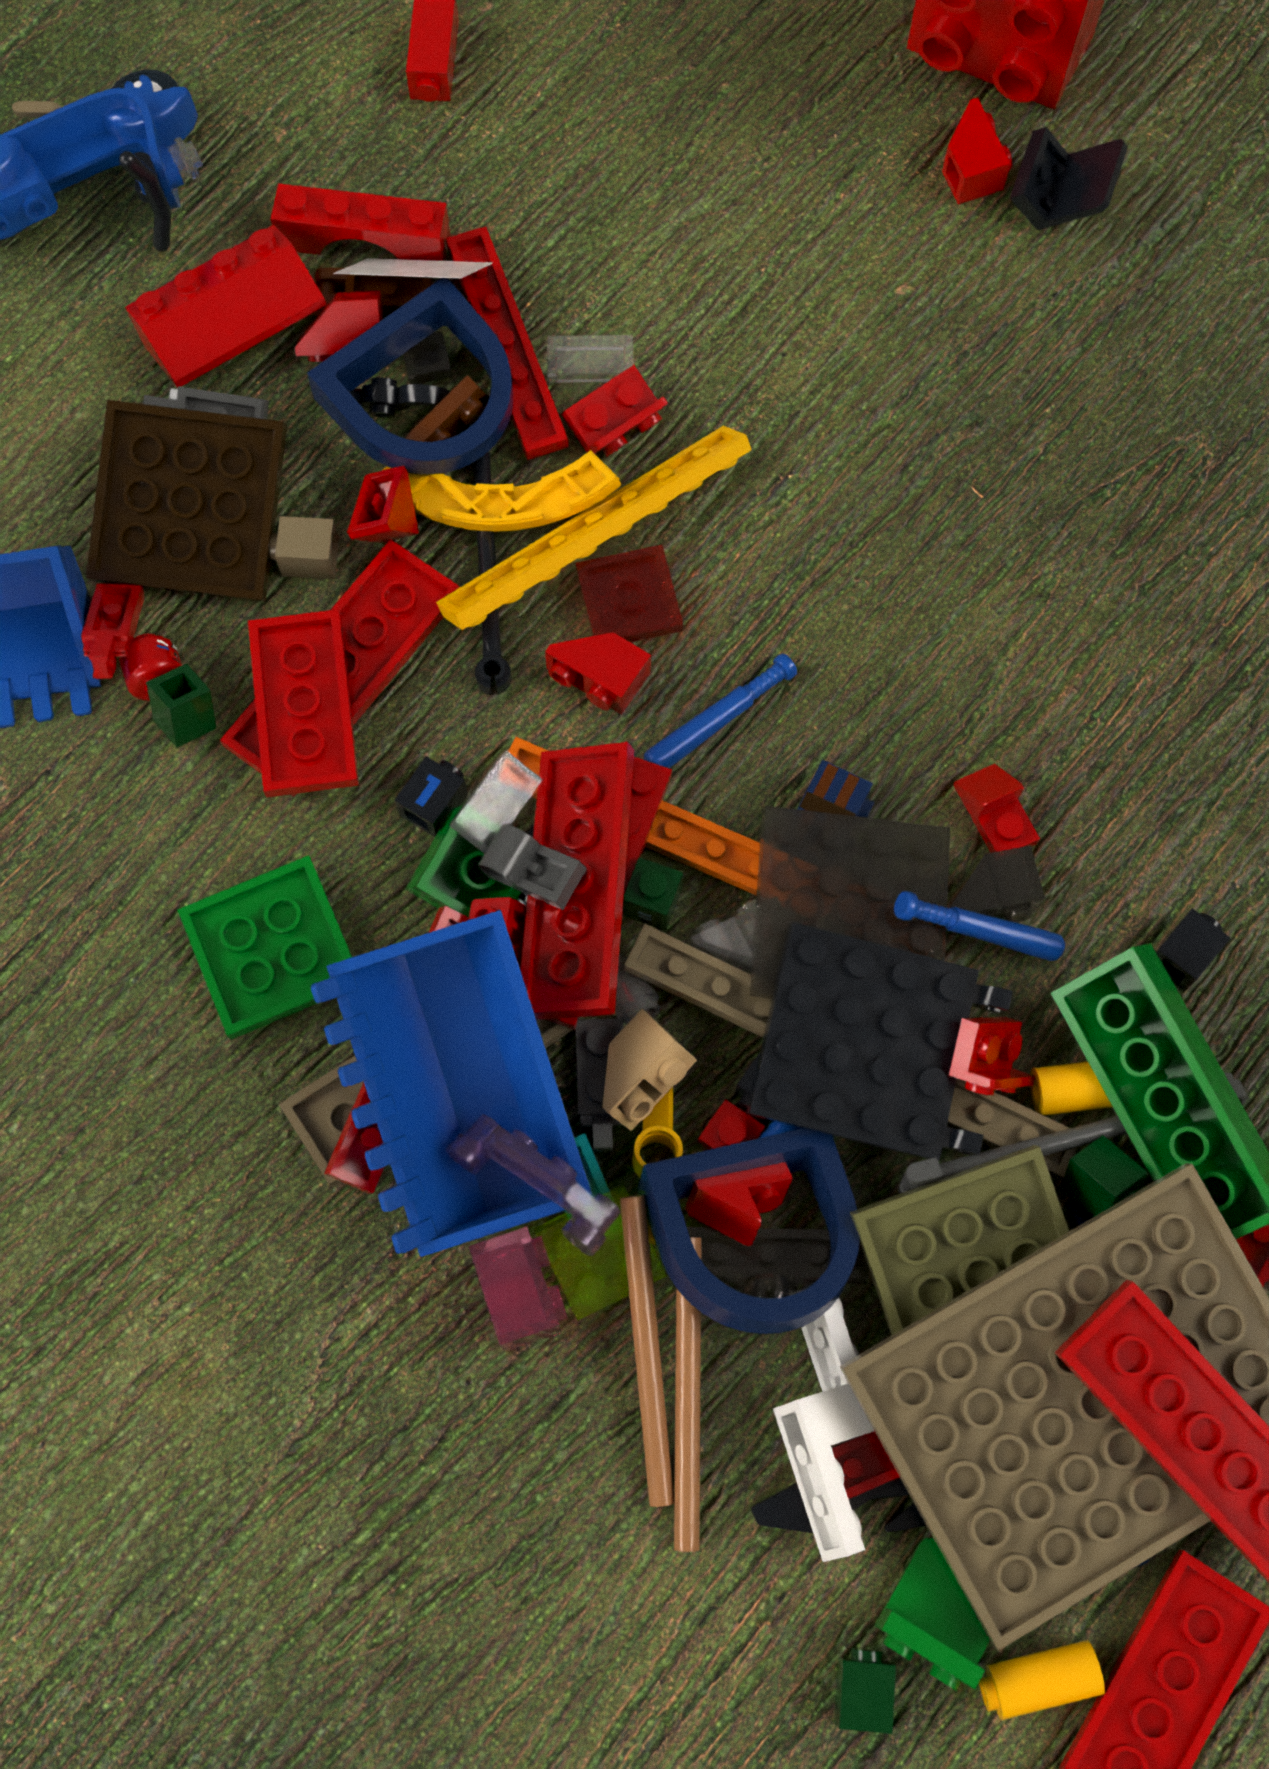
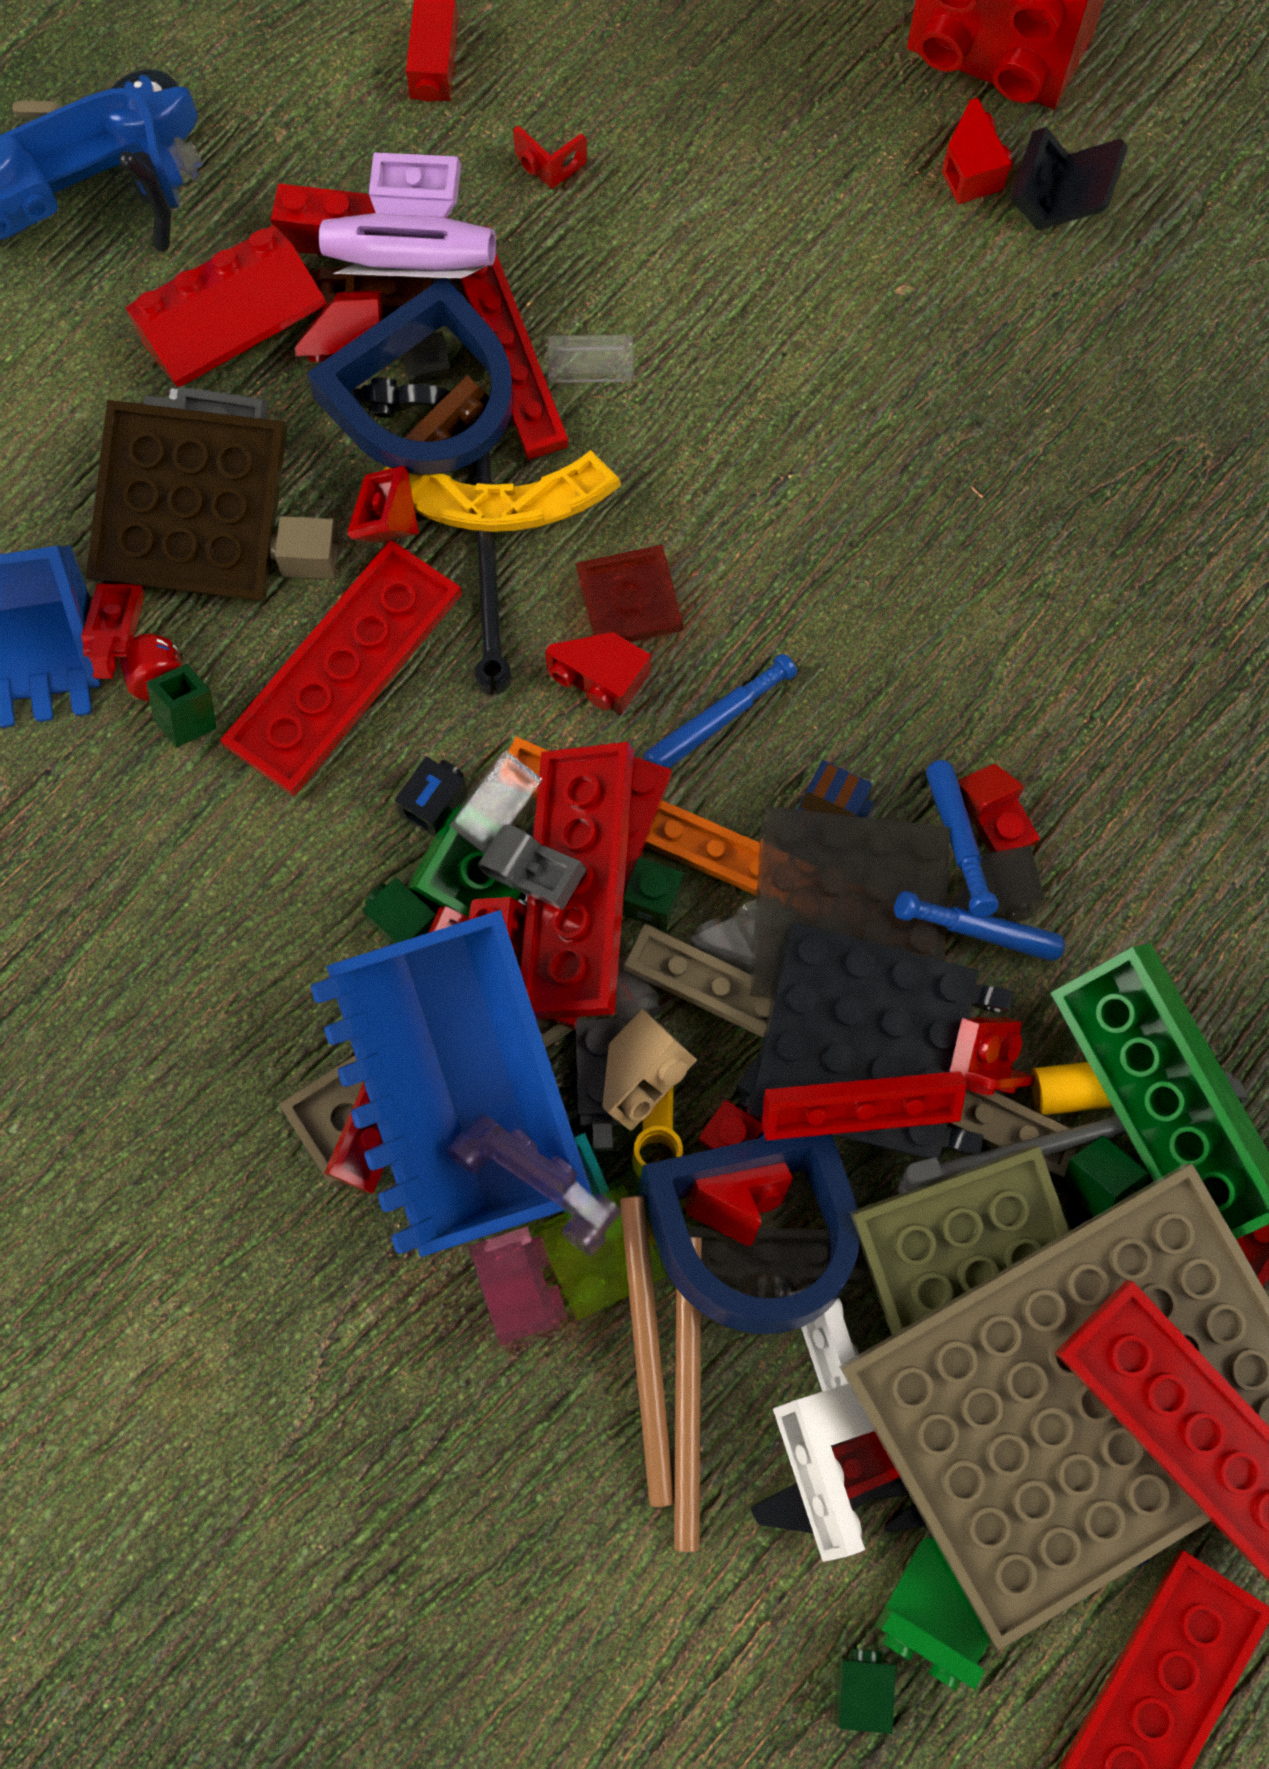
green plate [177,855,352,1040] -> none
red plate [248,609,359,798] -> none
yellow plate [436,425,752,630] -> none
red bracket [561,365,669,457] -> none
yellow brick [979,1640,1105,1720] -> none
black brick [1155,908,1230,992] -> none
none -> lavender plate [319,152,496,271]
none -> dark green brick [362,877,436,945]
none -> red bracket [513,125,587,189]
none -> red plate [762,1071,967,1141]
none -> blue piece [926,760,999,917]

